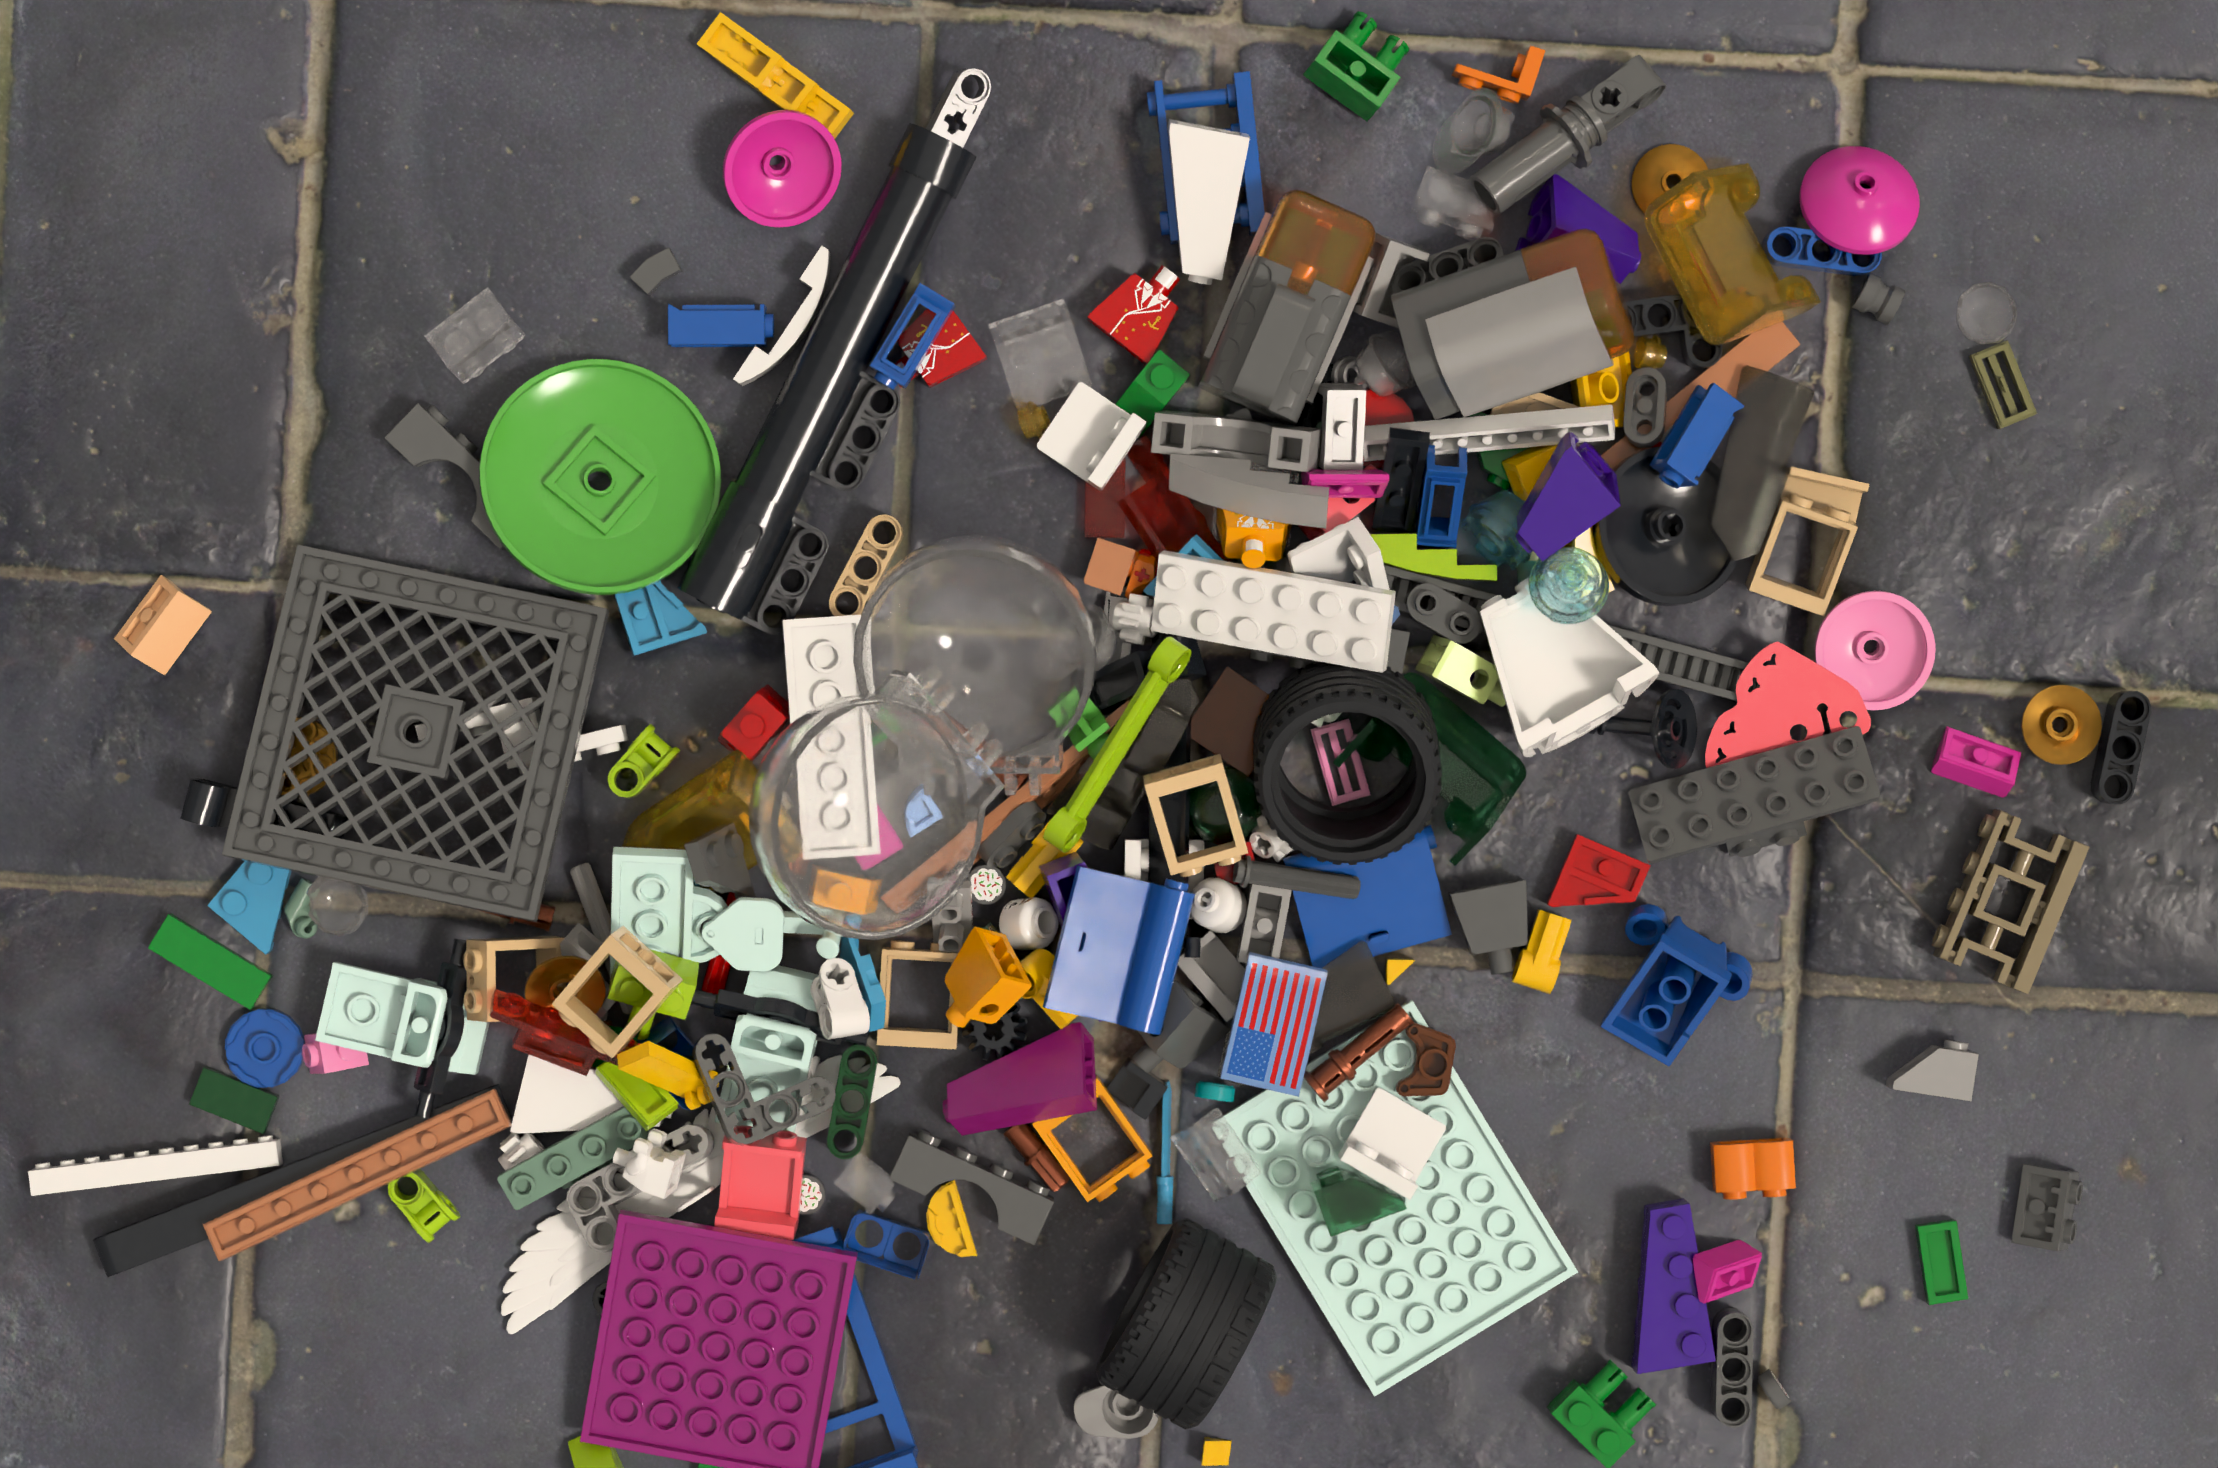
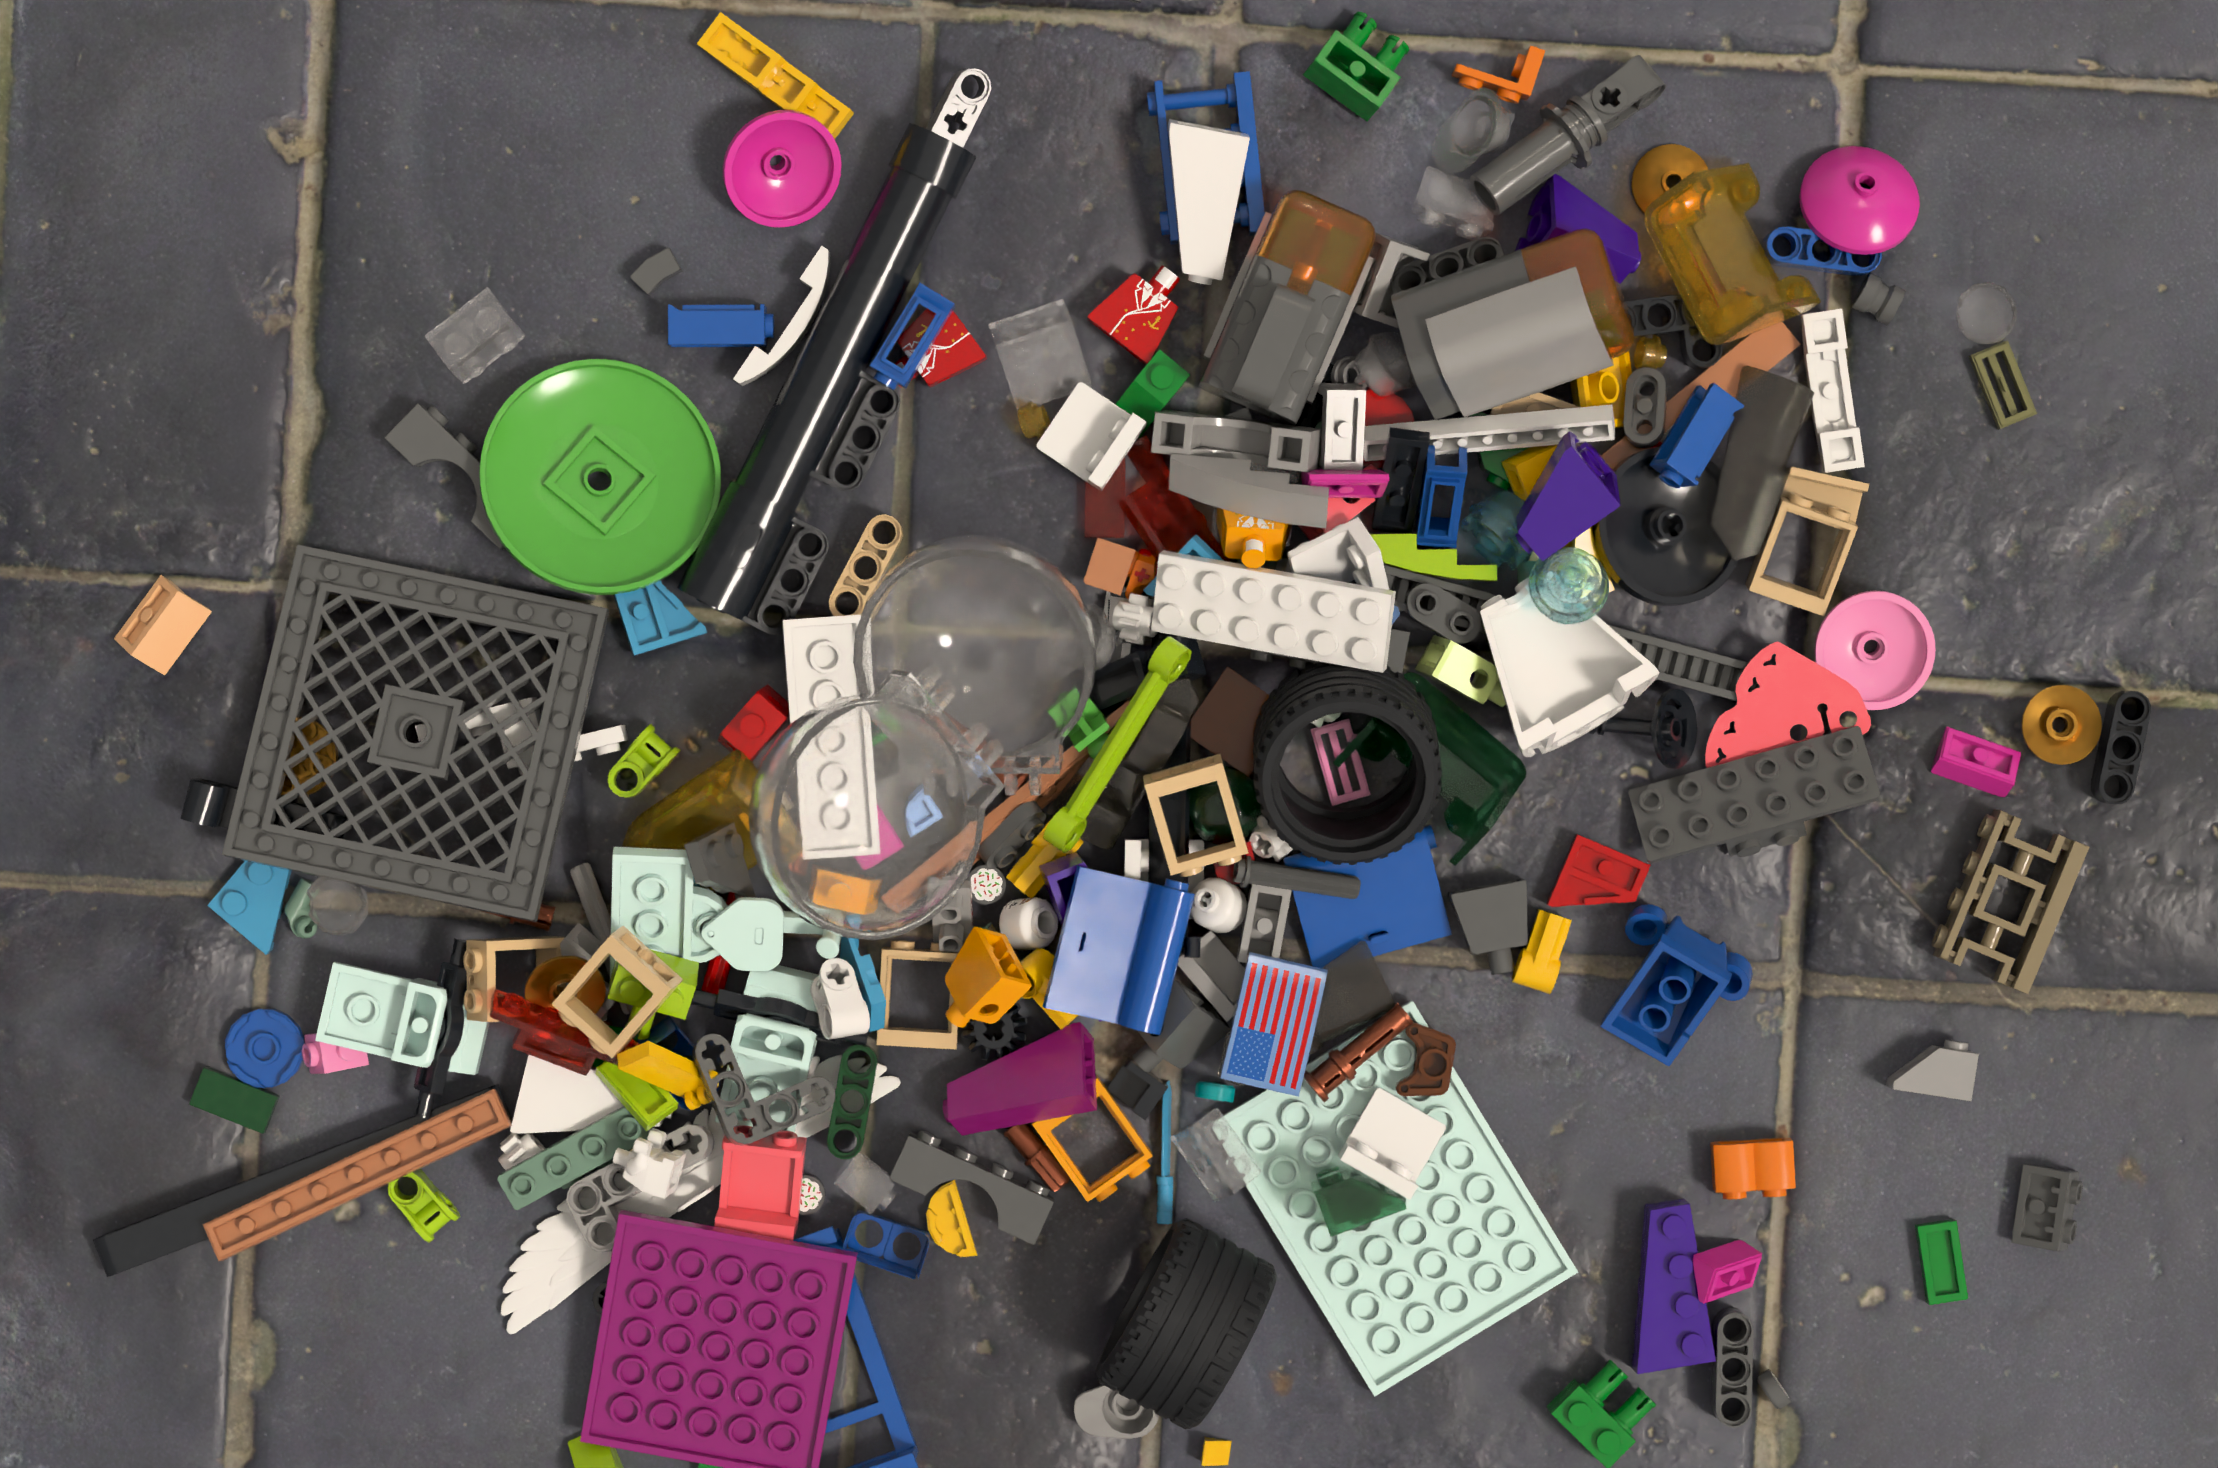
white piece [28,1135,283,1196] -> none
green tile [148,913,273,1010] -> none
yellow piece [1385,958,1415,985] -> none
none -> white slope [1801,309,1865,473]

